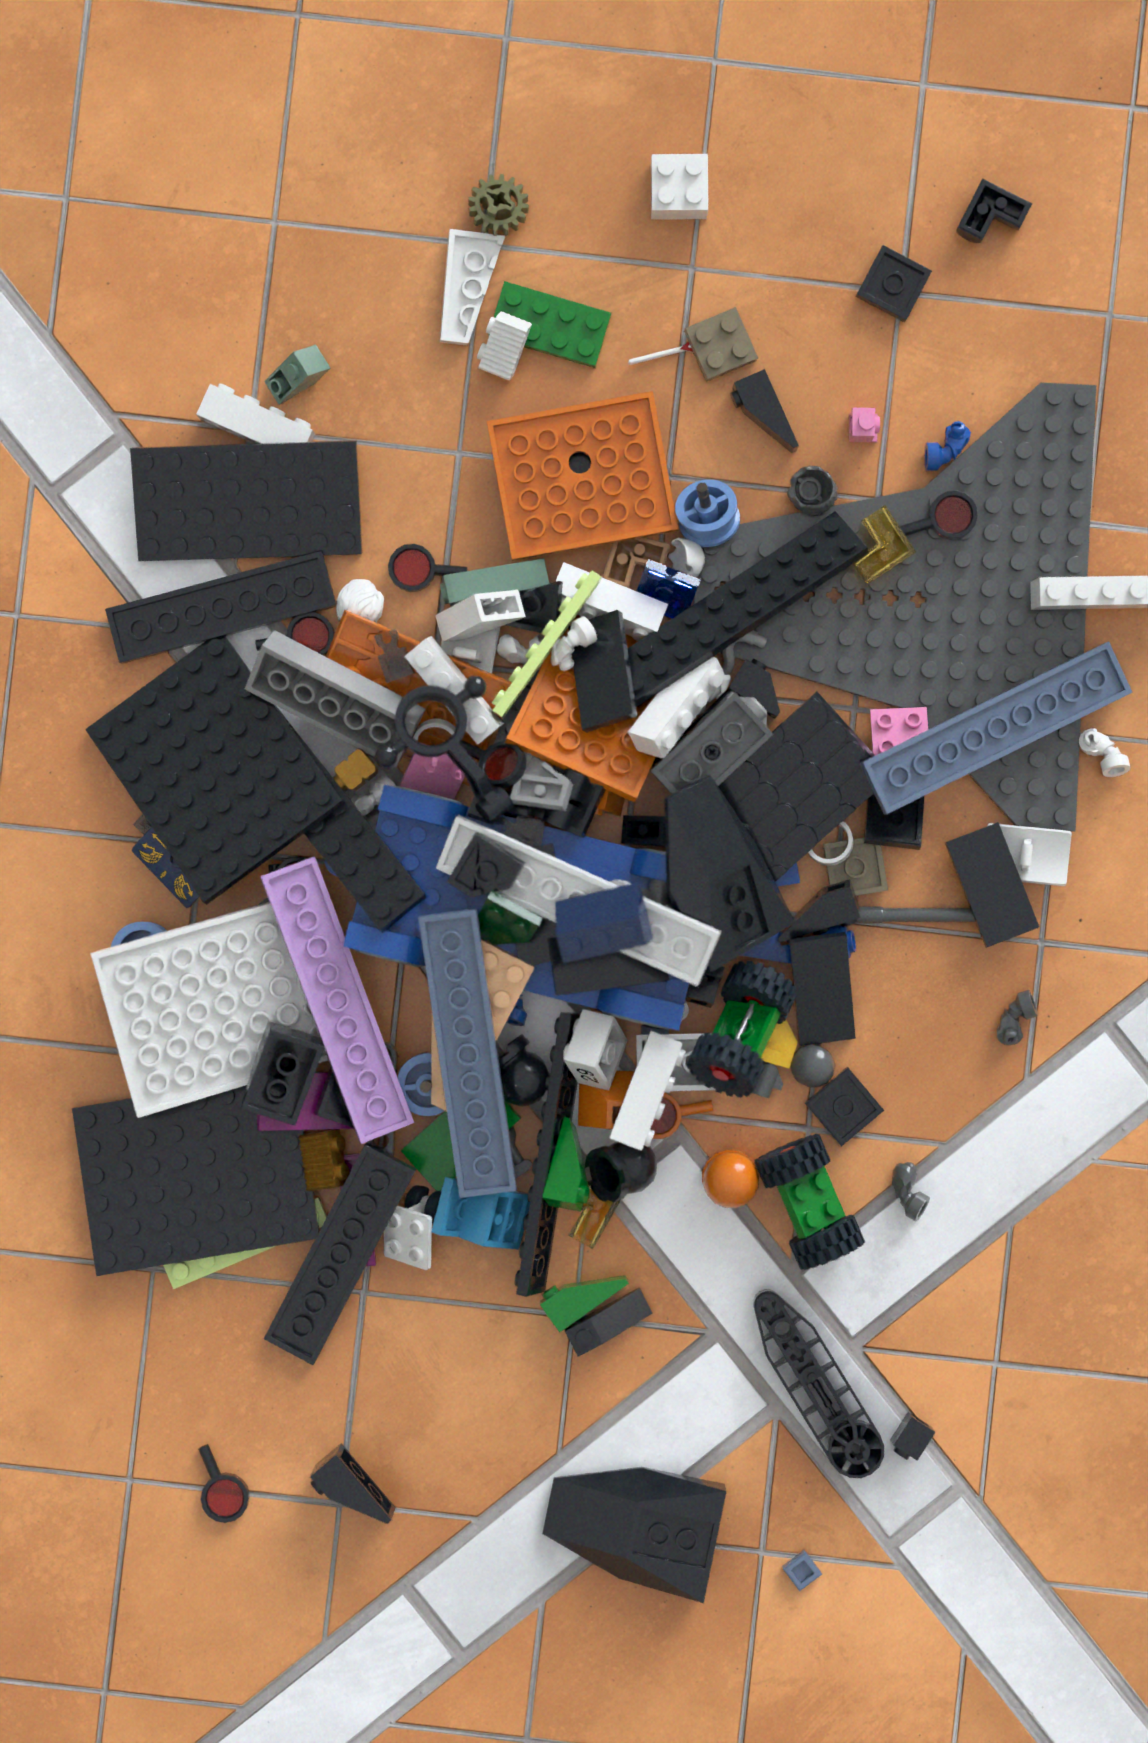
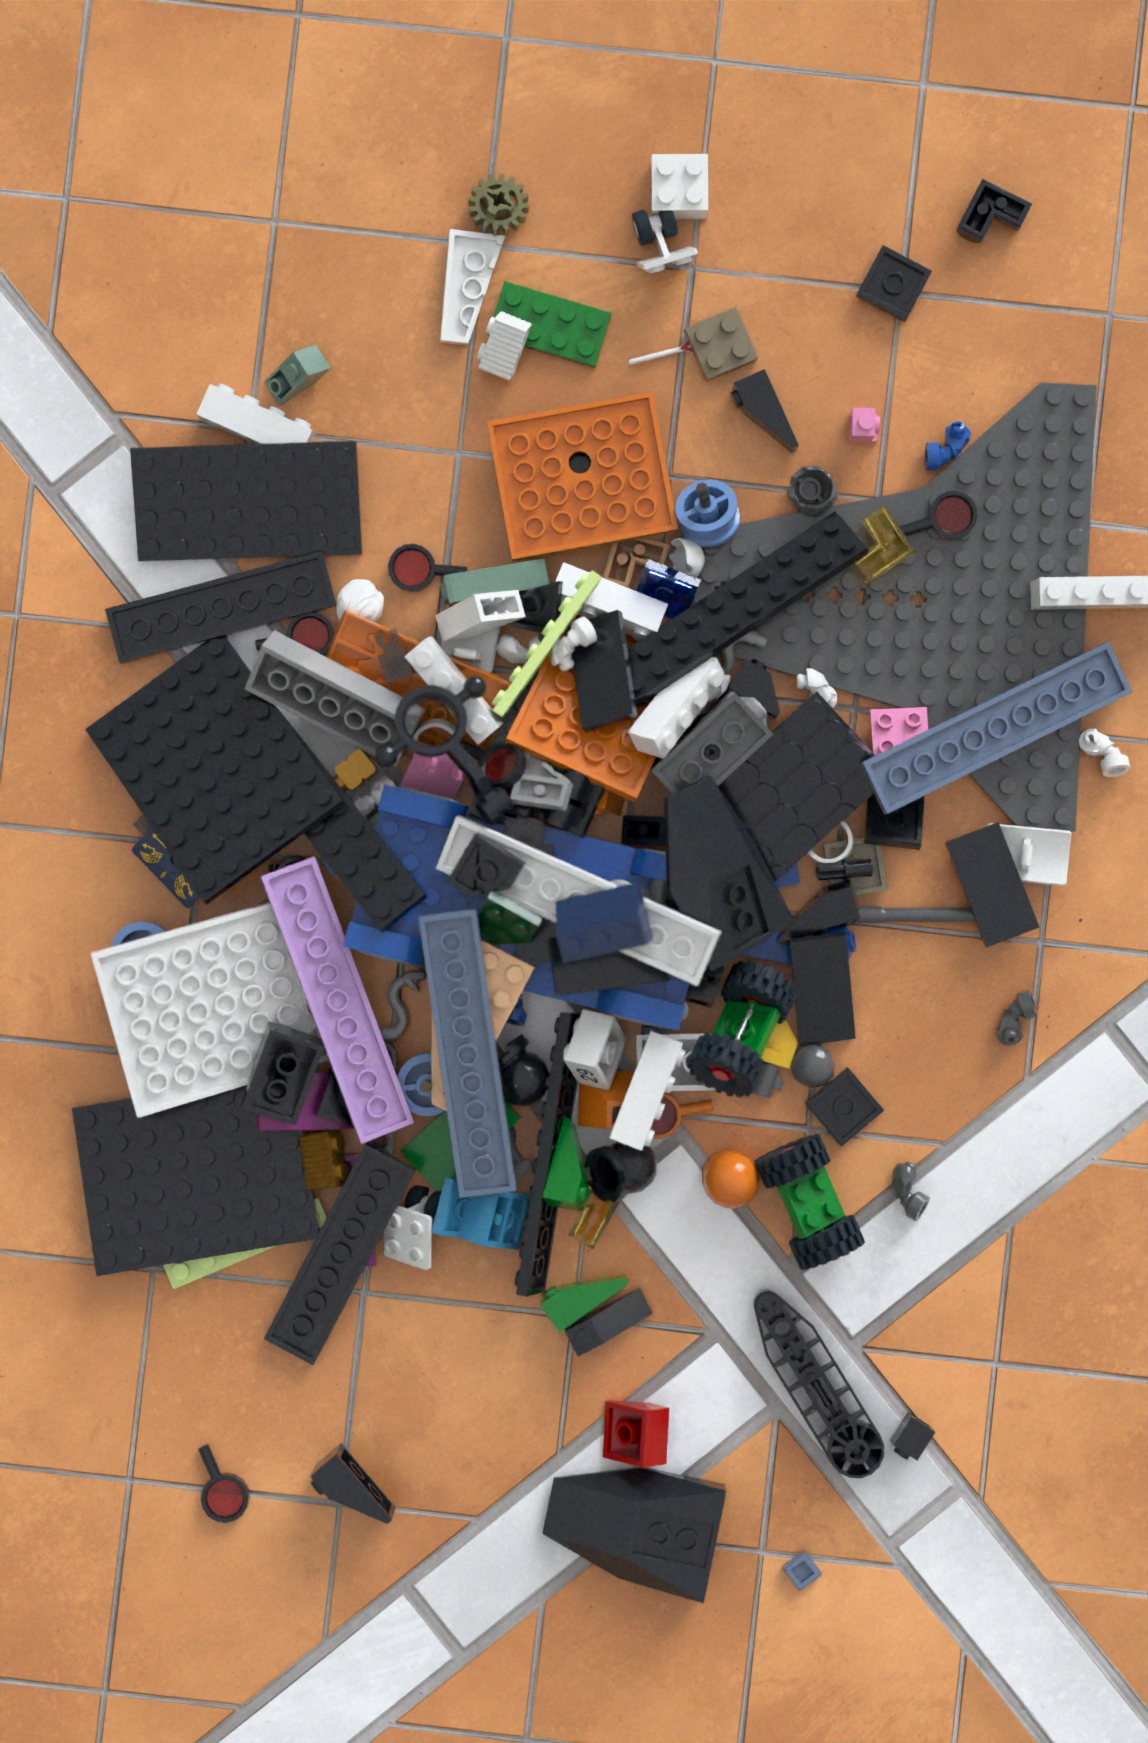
none -> light grey animal [379,970,425,1041]
none -> red slope [602,1400,670,1468]
none -> plate [632,210,698,273]
none -> white arm [796,668,837,708]
none -> black axle [815,859,873,881]

